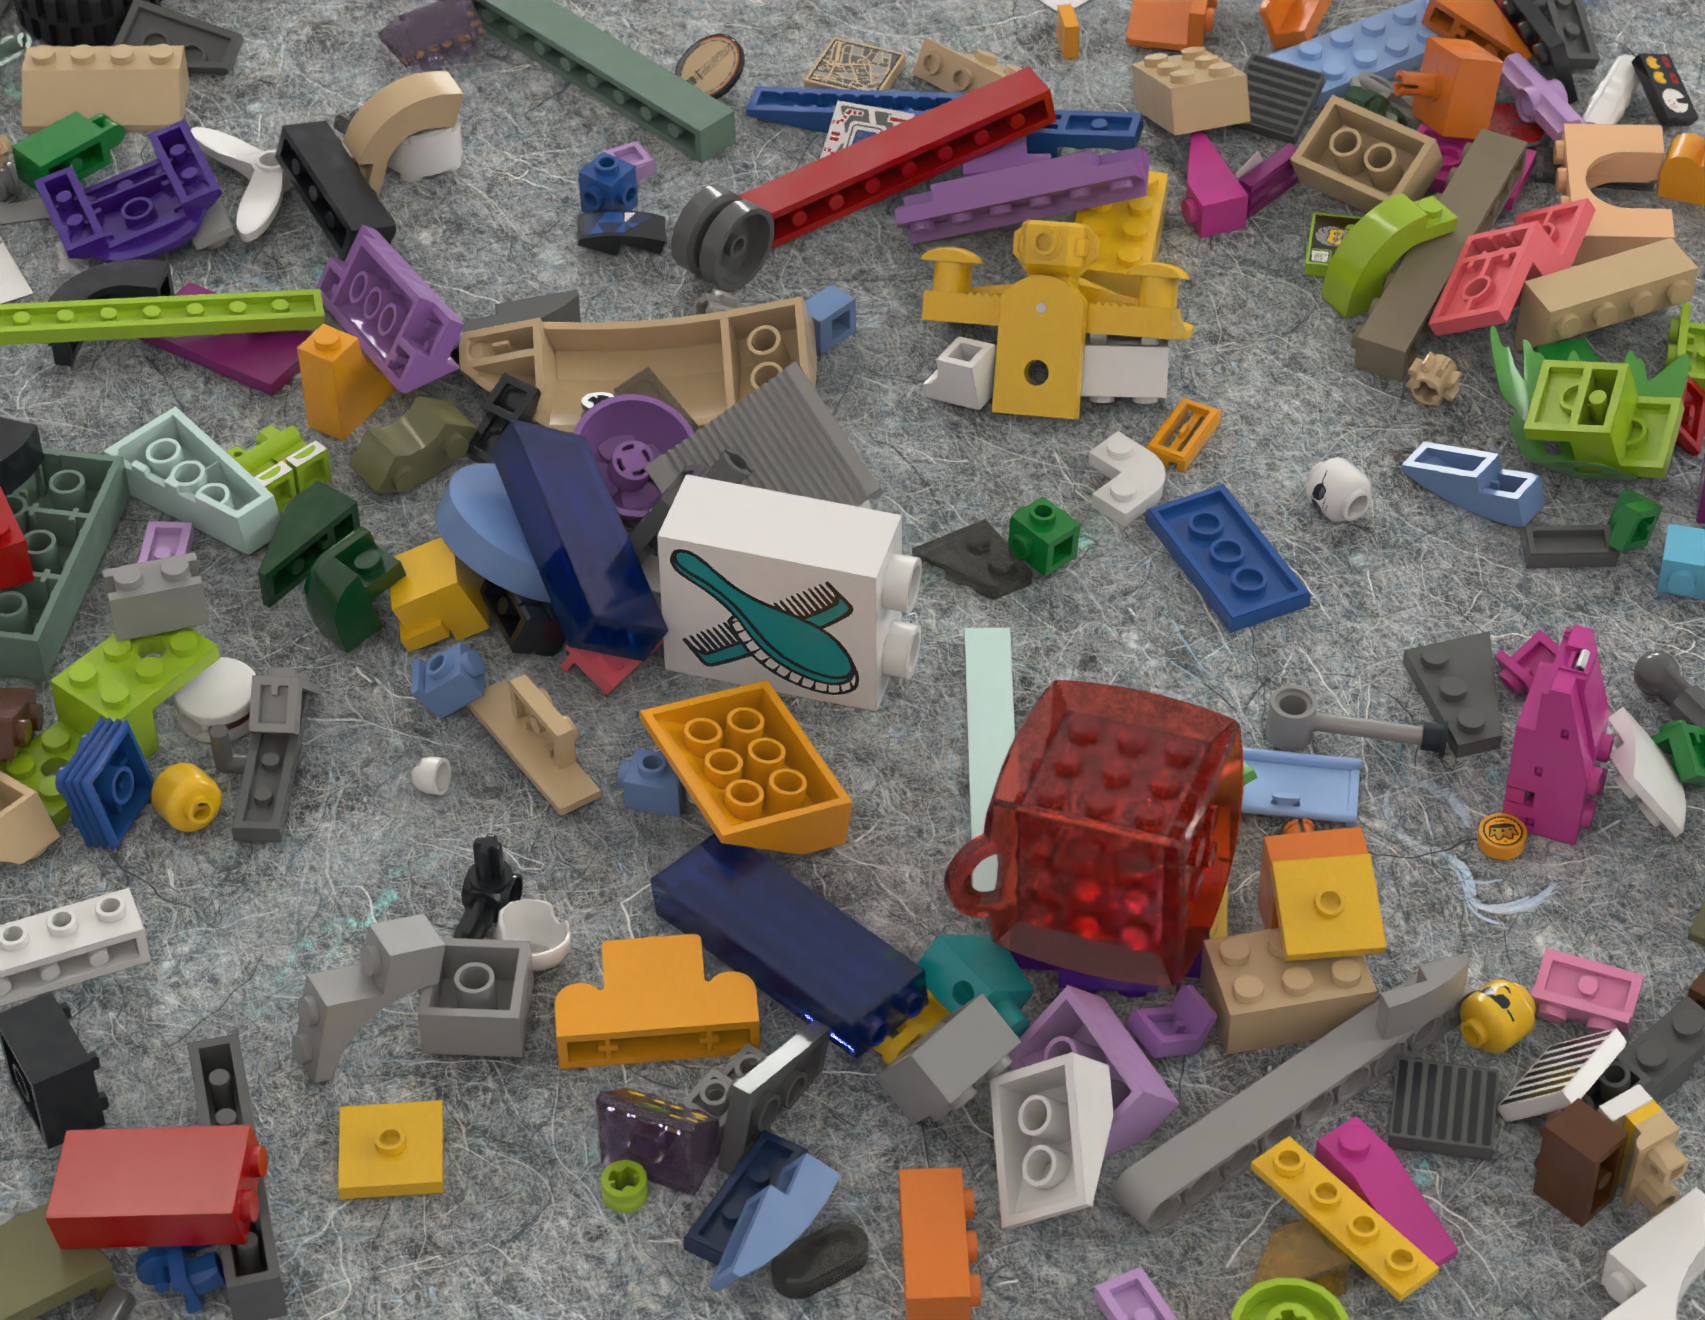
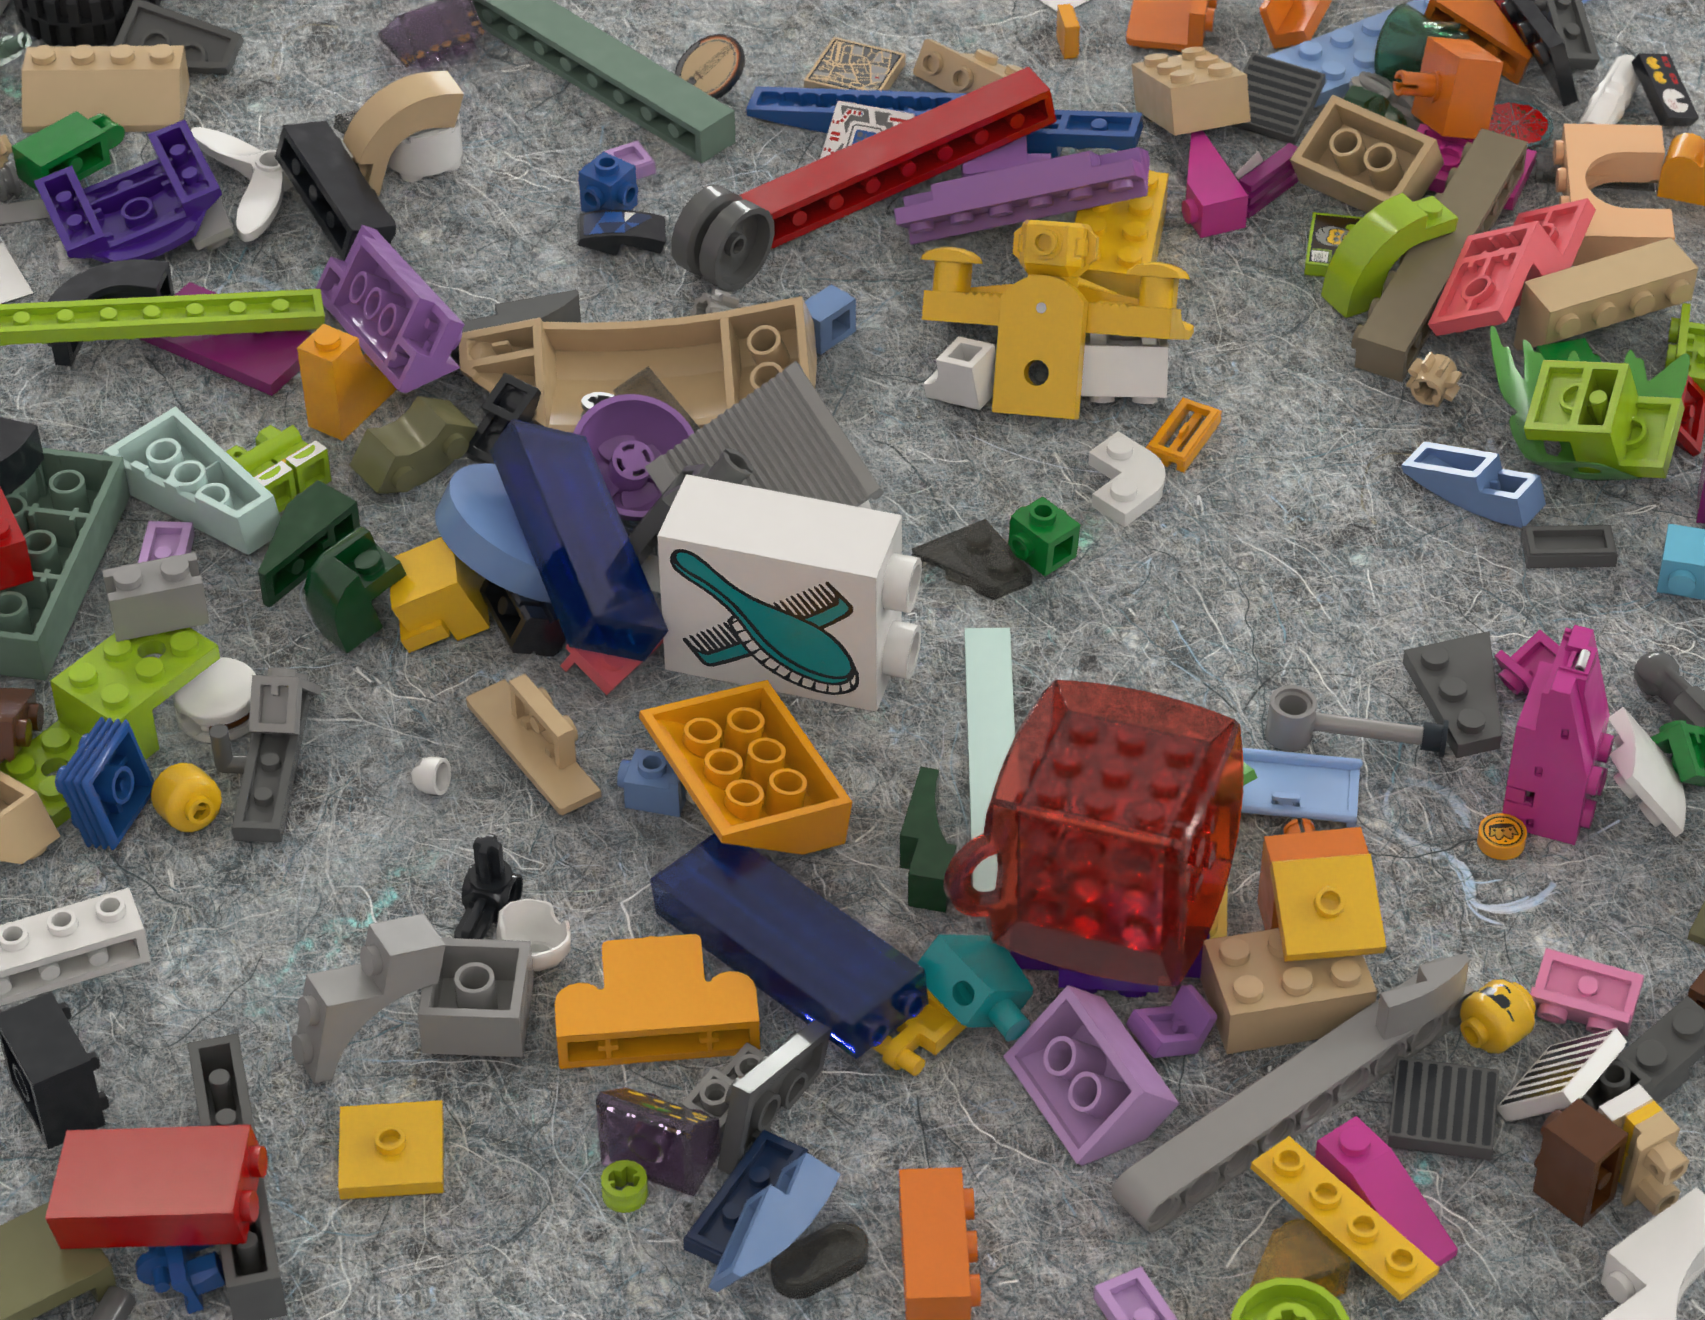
medium blue brick [411,642,486,719] -> none
light grey brick [875,993,1021,1125] -> none
white slope [989,1052,1114,1230] -> none
blue tile [1145,484,1311,633] -> none
white head [1306,457,1371,522] -> none
lavender piece [1499,53,1587,141] -> none
green bracket [1607,489,1663,552] -> none
none -> dark green slope [900,767,964,913]
none -> clear green hat [1374,3,1470,83]

